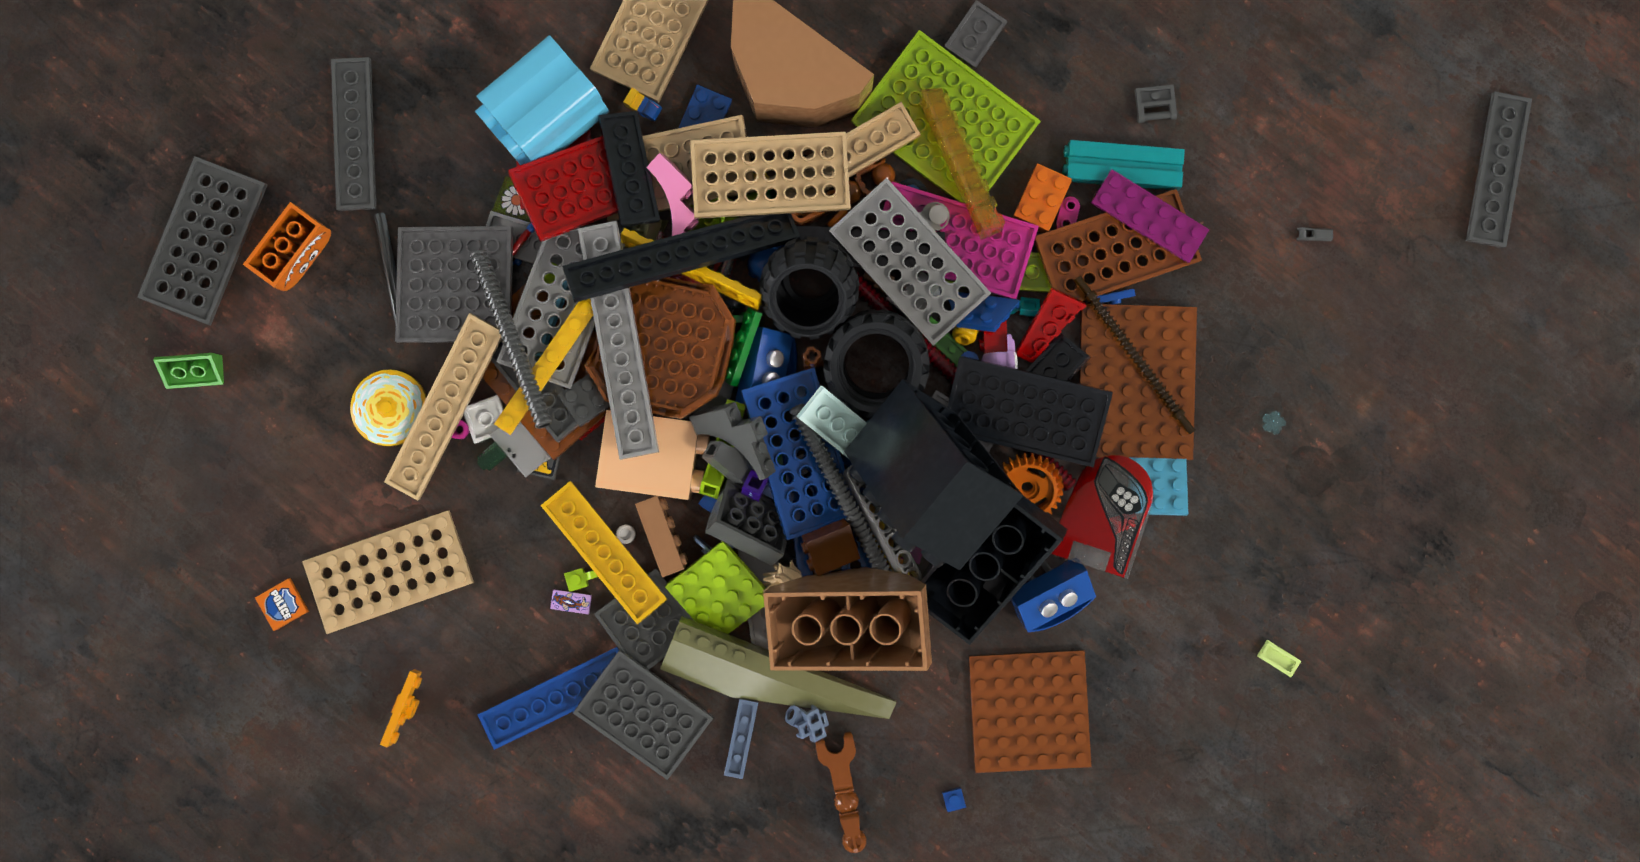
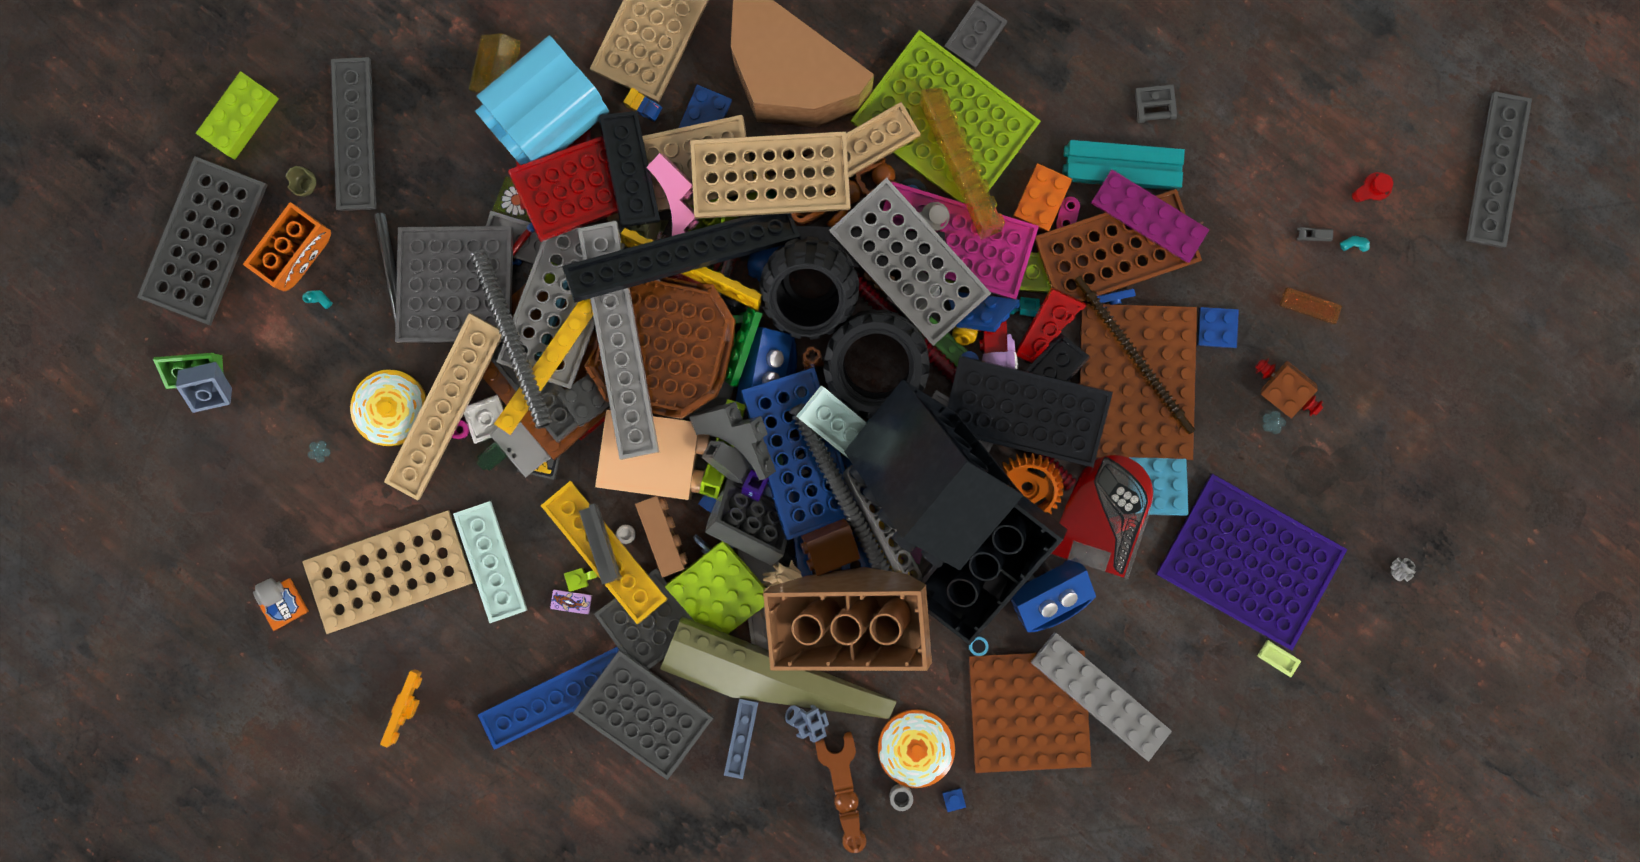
none -> sand blue brick [176,362,232,413]
none -> lime brick [196,71,279,160]
none -> light grey head [253,578,285,607]
none -> olive hair [285,166,316,197]
none -> teal arm [302,290,333,309]
none -> clear light blue plant [308,441,330,463]
none -> light aqua plate [453,501,527,623]
none -> clear yellow slope [469,33,521,93]
none -> dark grey fence [579,504,622,585]
none -> dish [878,709,955,788]
none -> light grey piece [889,784,913,811]
none -> tile [969,636,988,656]
none -> light grey plate [1030,632,1172,762]
none -> dark purple plate [1156,474,1348,650]
none -> blue plate [1197,307,1239,348]
none -> dark orange brick [1255,358,1323,419]
none -> clear orange plate [1280,287,1342,325]
none -> teal arm [1340,236,1370,252]
none -> red piece [1352,172,1394,202]
none -> light grey gear [1390,557,1416,582]

